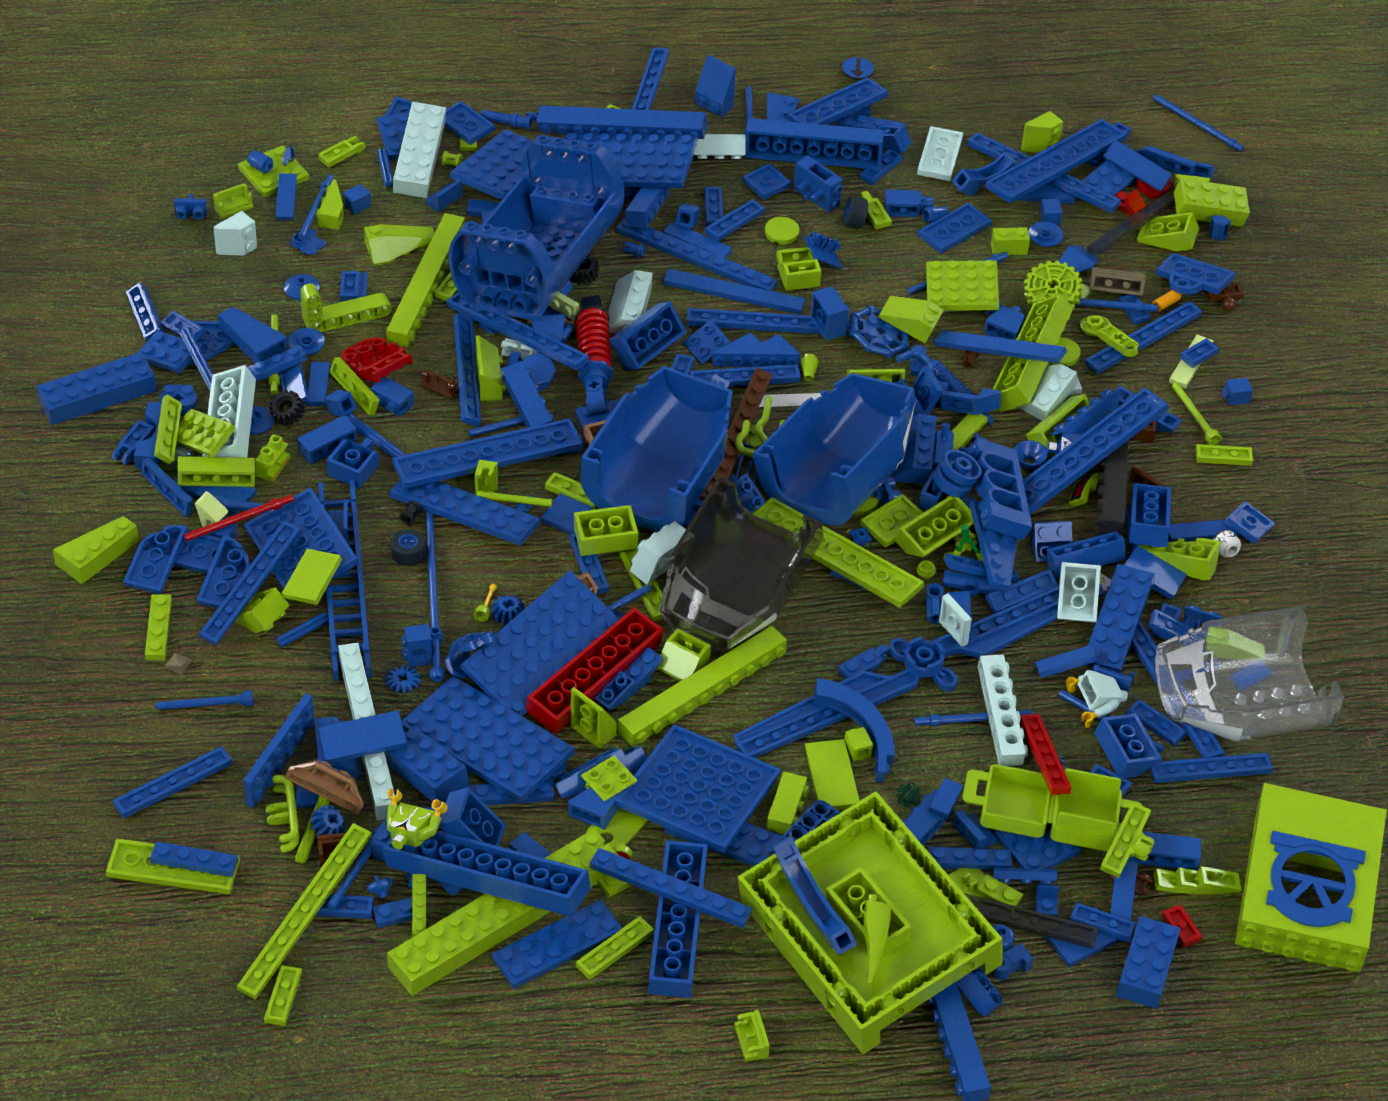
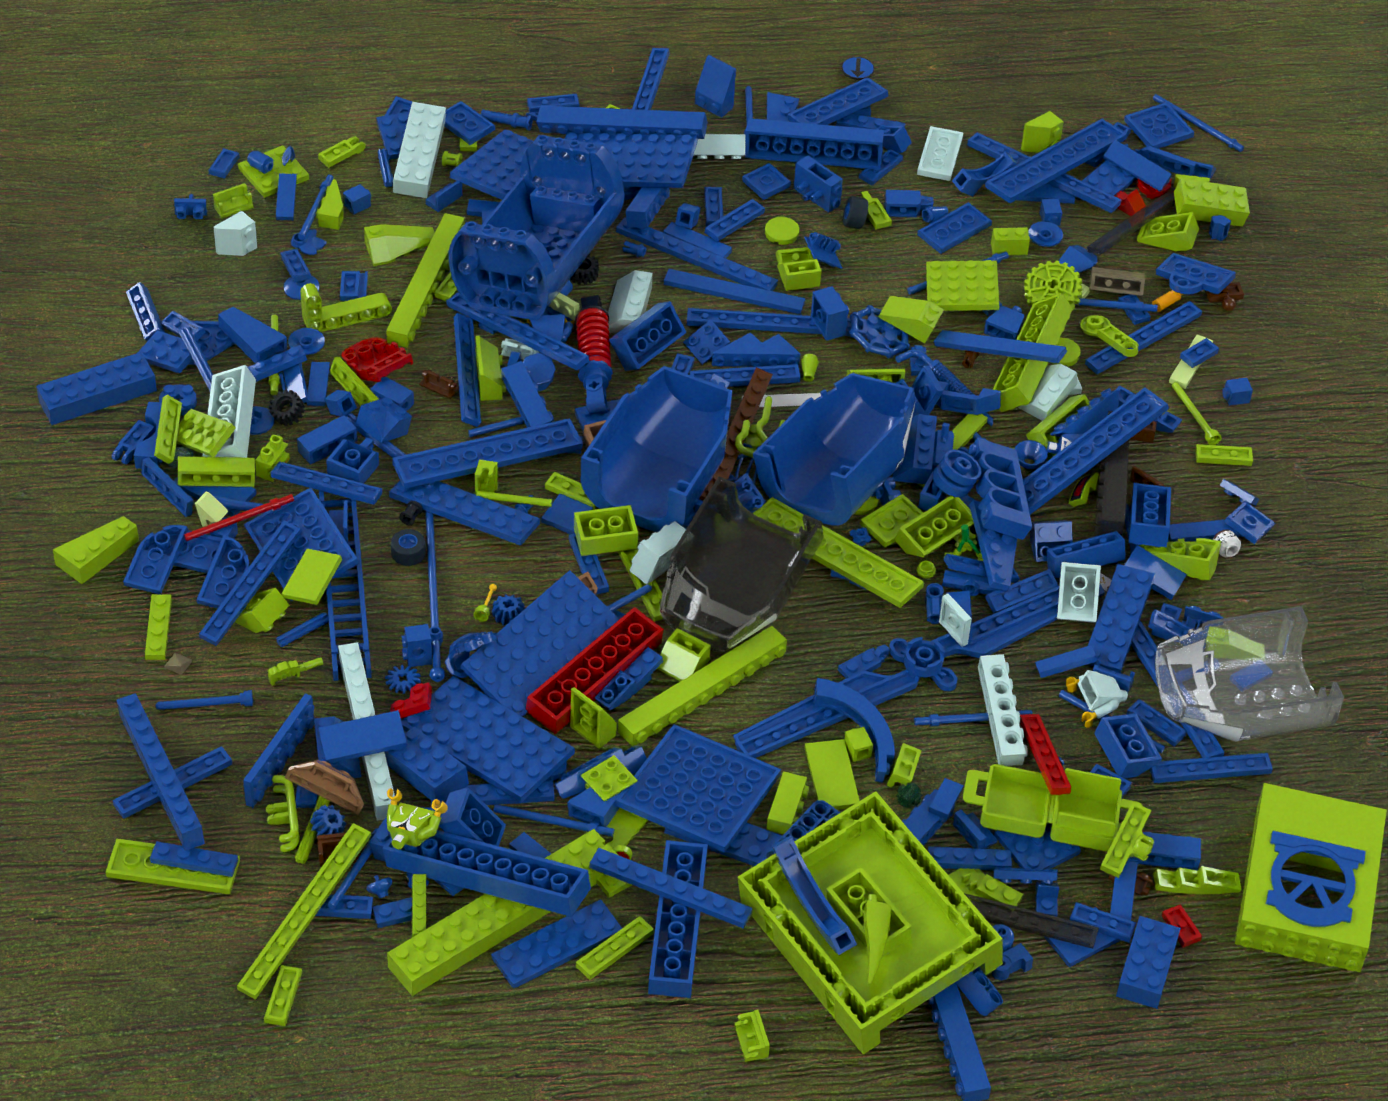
none -> blue brick [117,693,205,851]
none -> blue tile [209,148,240,179]
none -> lime piece [268,657,323,686]
none -> blue tile [271,461,382,505]
none -> blue tile [280,249,311,282]
none -> blue slope [356,397,412,443]
none -> red plate [390,682,432,718]
none -> blue bar [494,804,615,837]
none -> blue tile [527,94,580,113]
none -> lime hinge [887,743,922,790]
none -> blue plate [1124,102,1194,149]
none -> plate [1220,479,1259,505]

